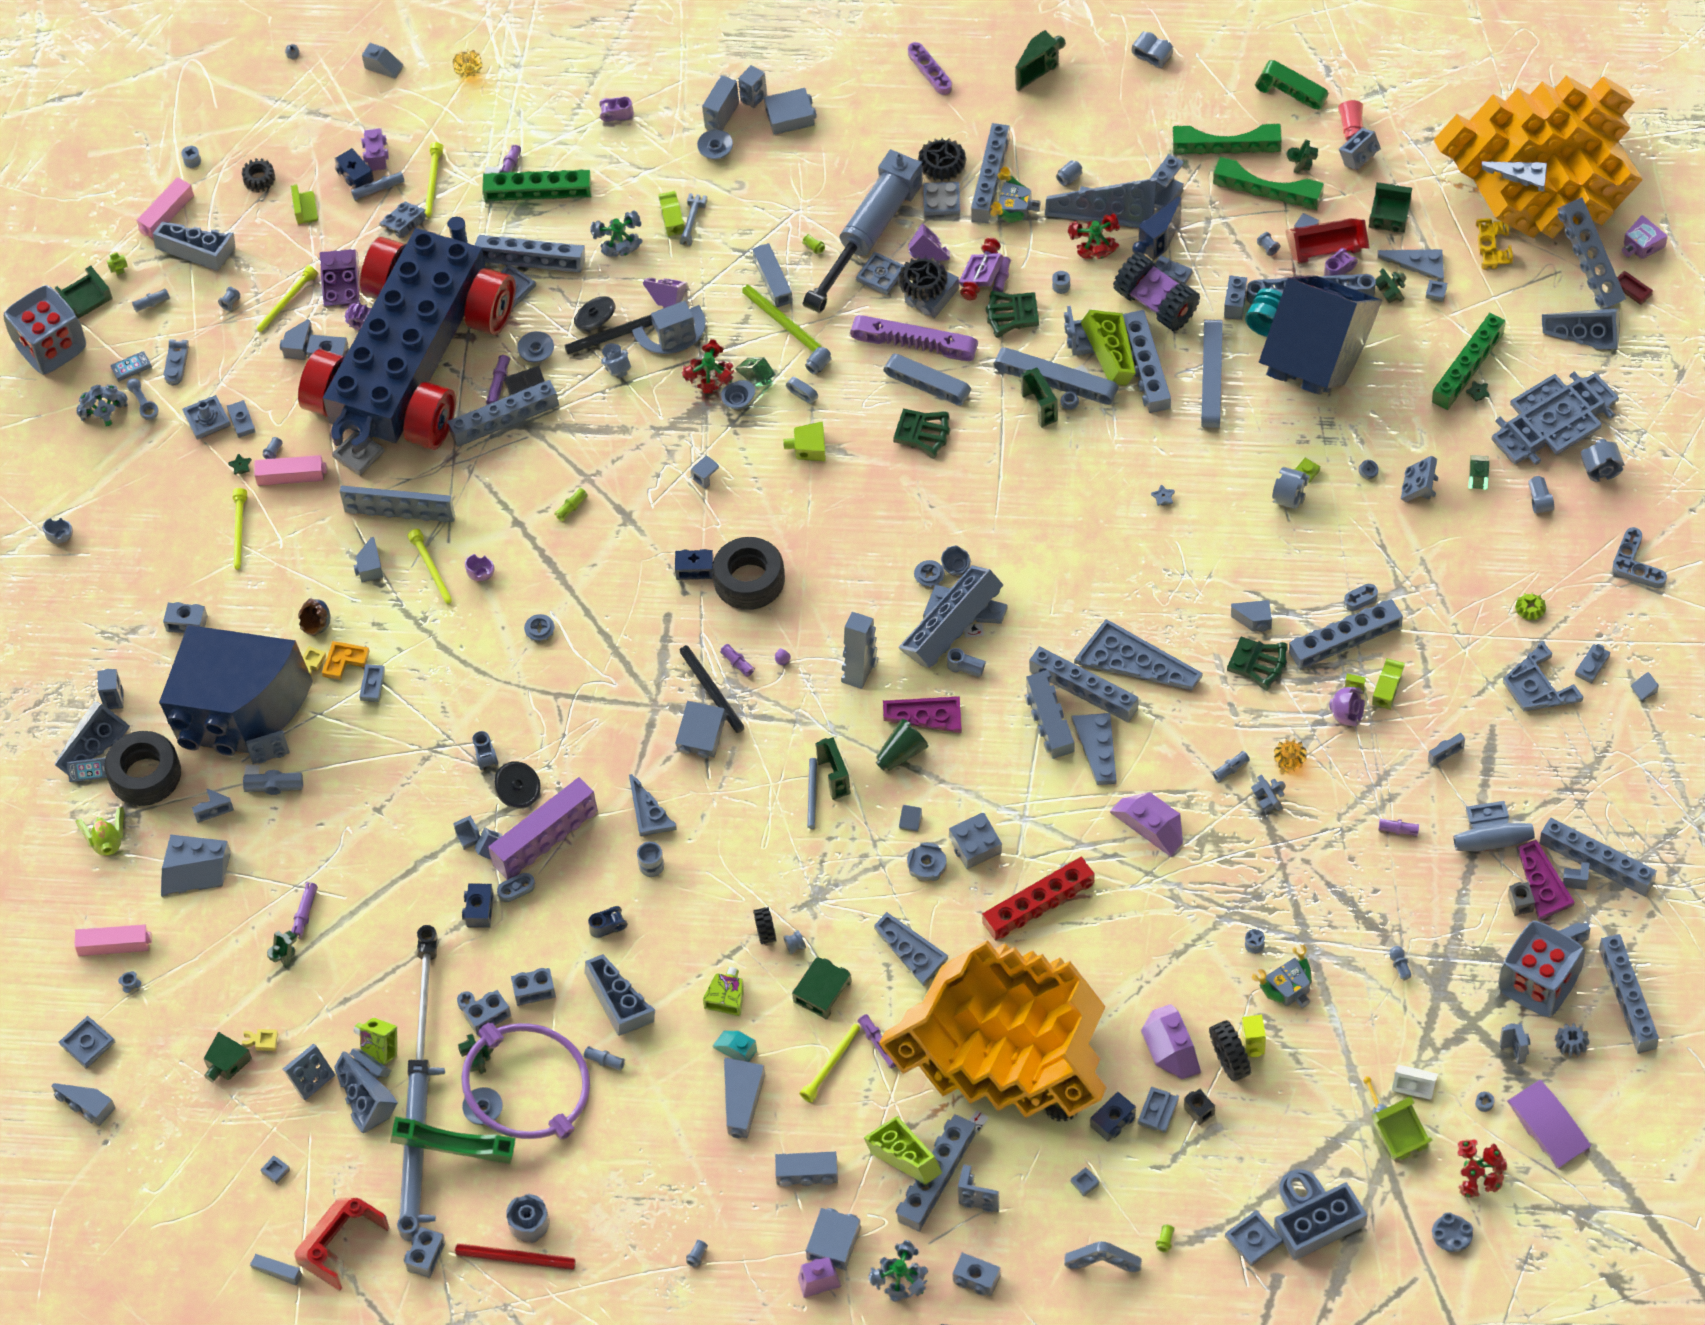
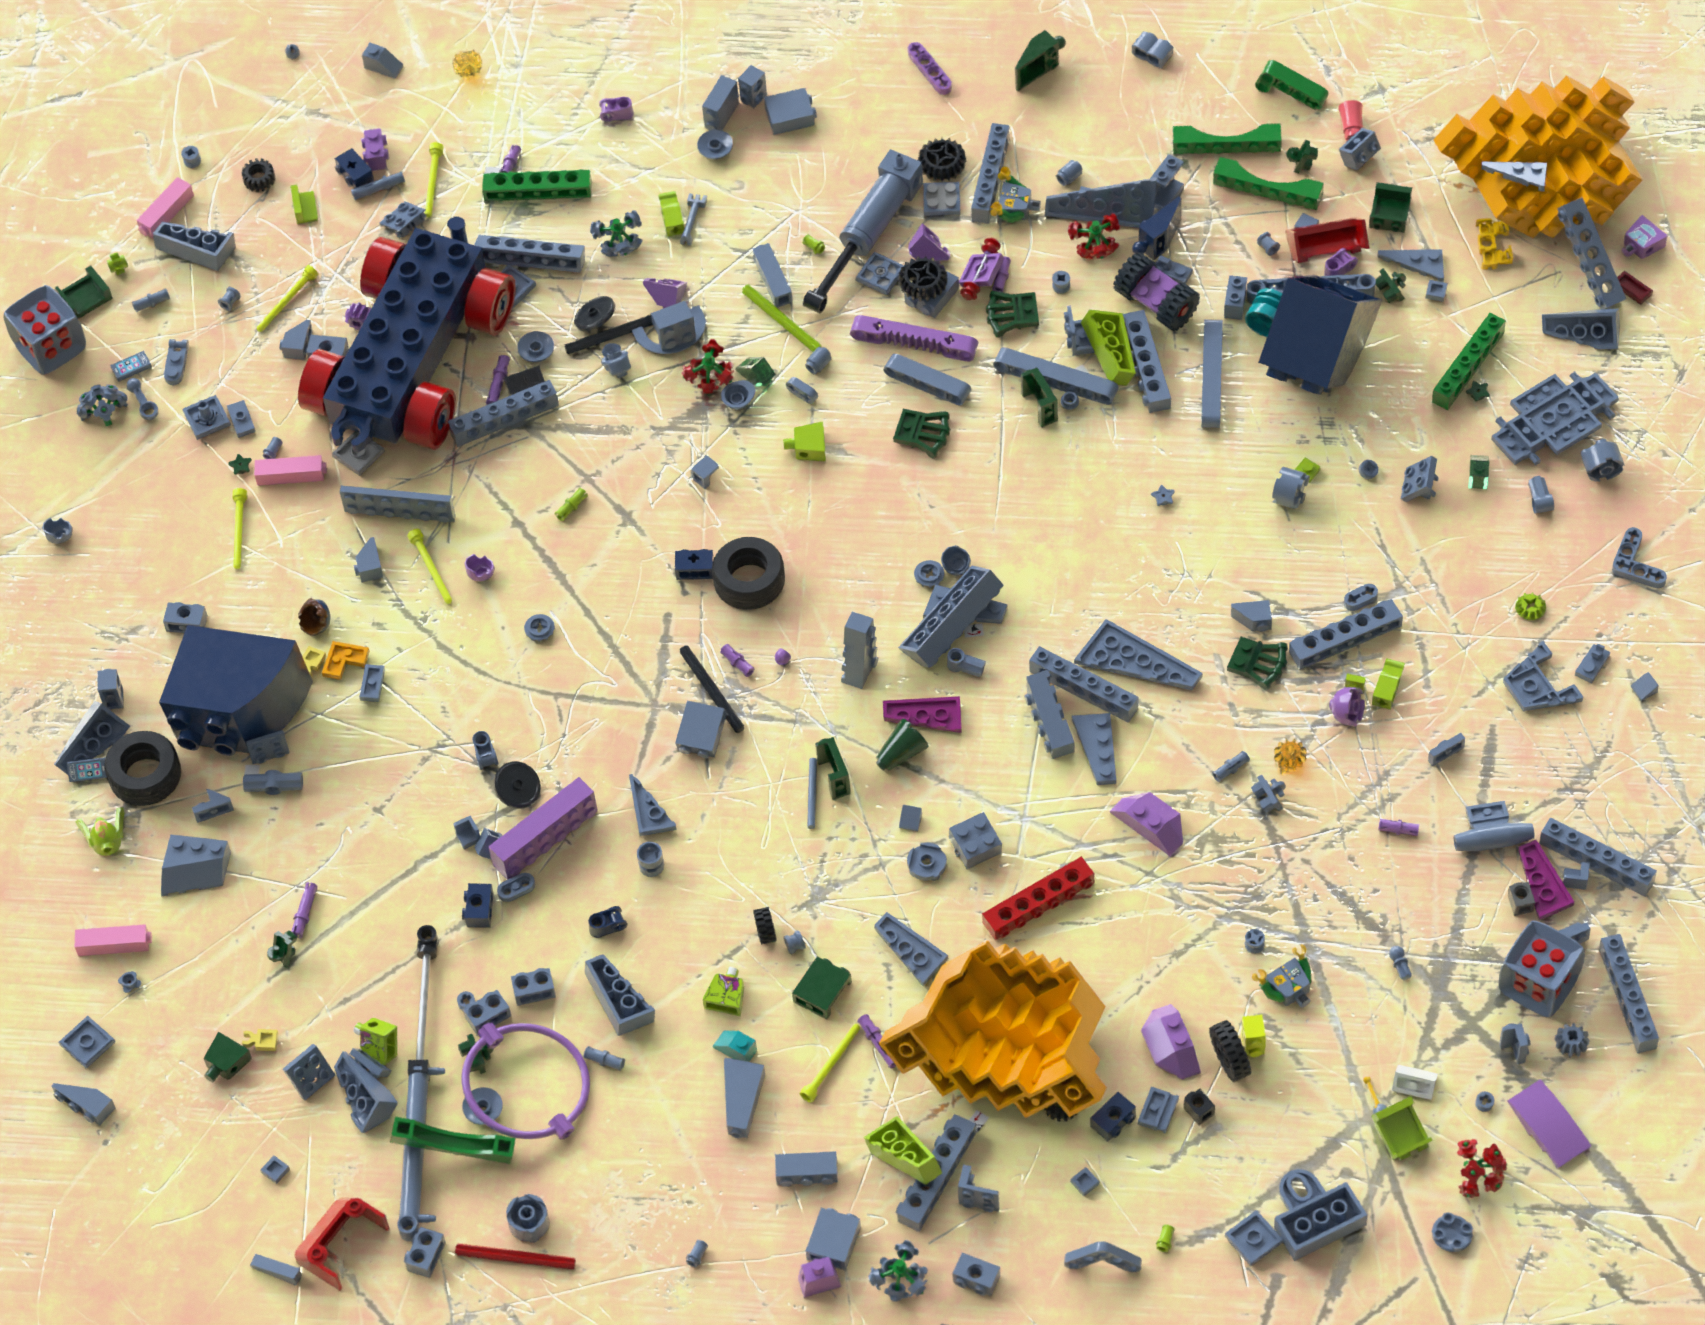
medium lavender slope [319,249,360,306] -> none

